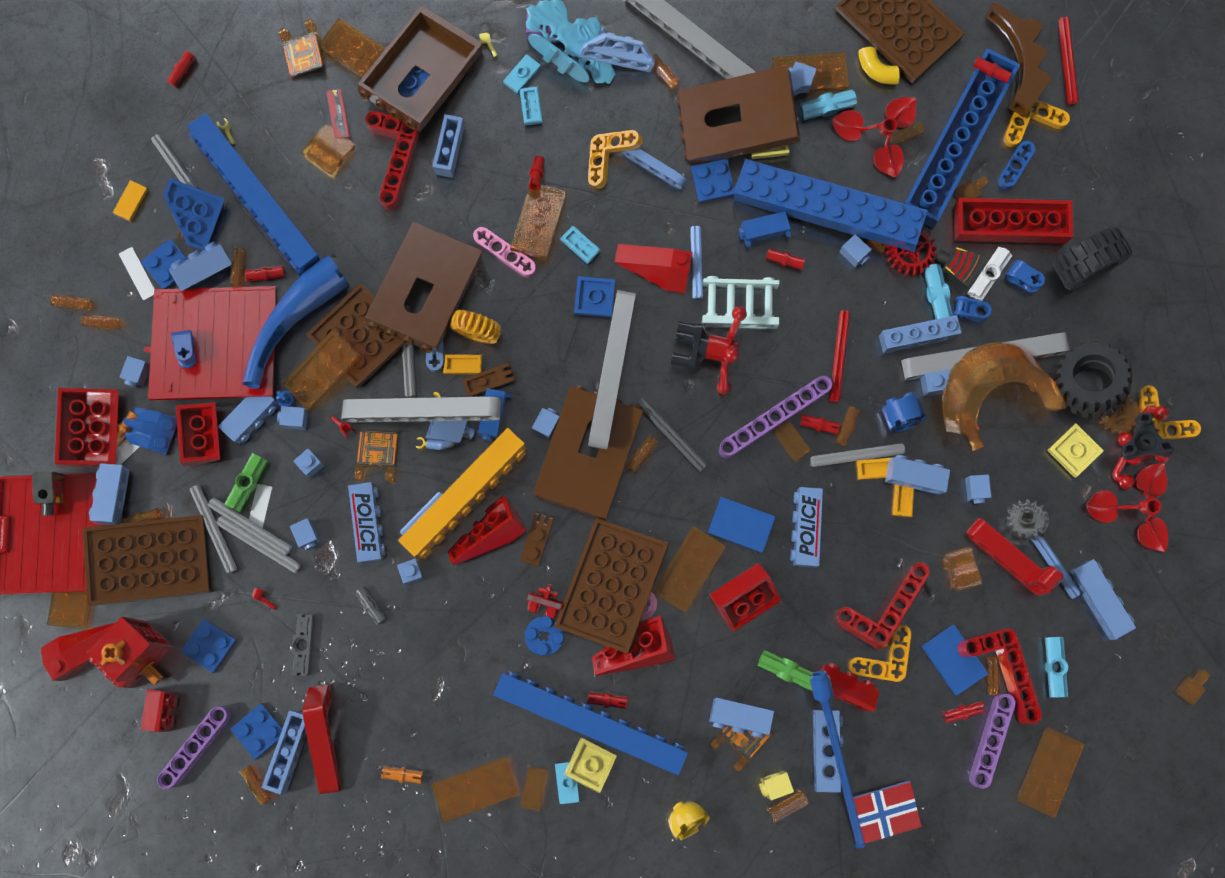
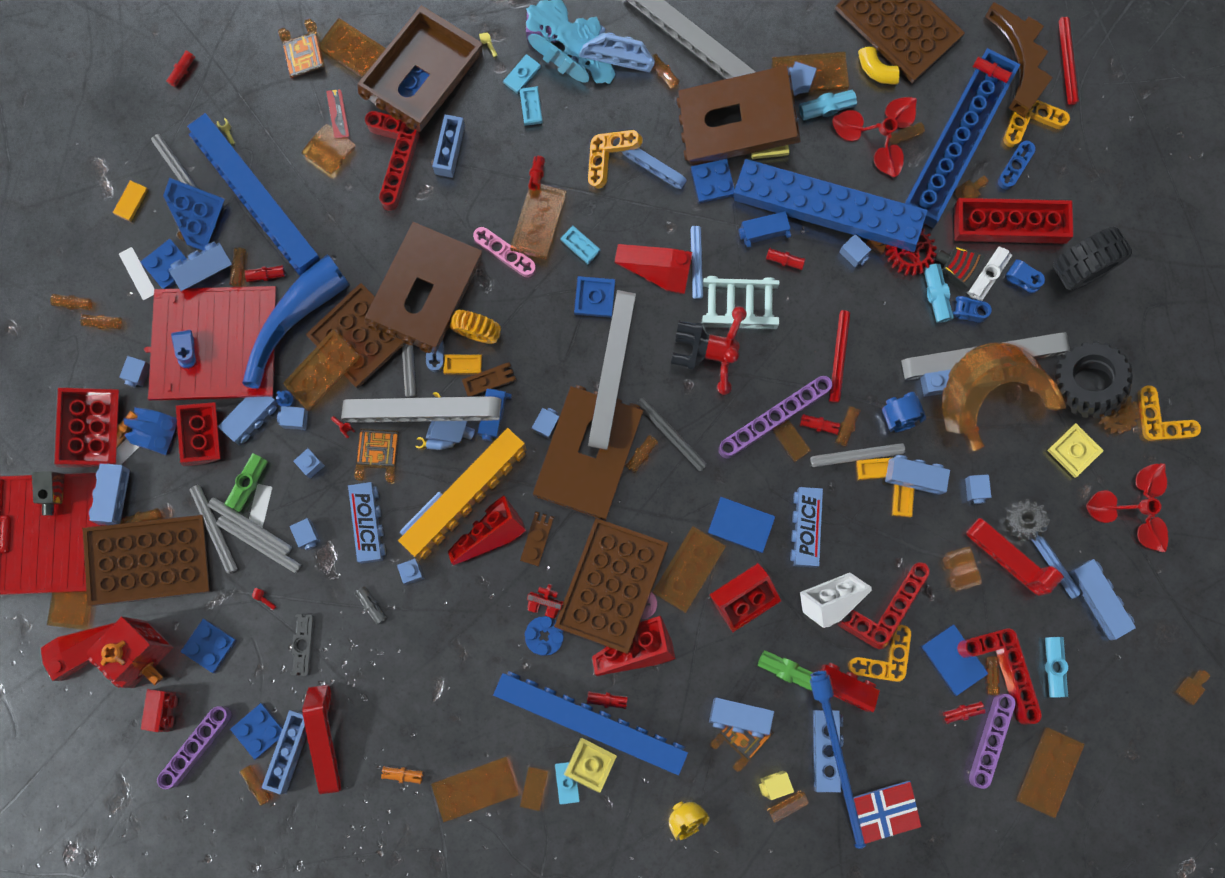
medium blue brick [879,315,961,354] -> none
wheel [1112,406,1174,489] -> none
none -> white slope [800,573,872,628]

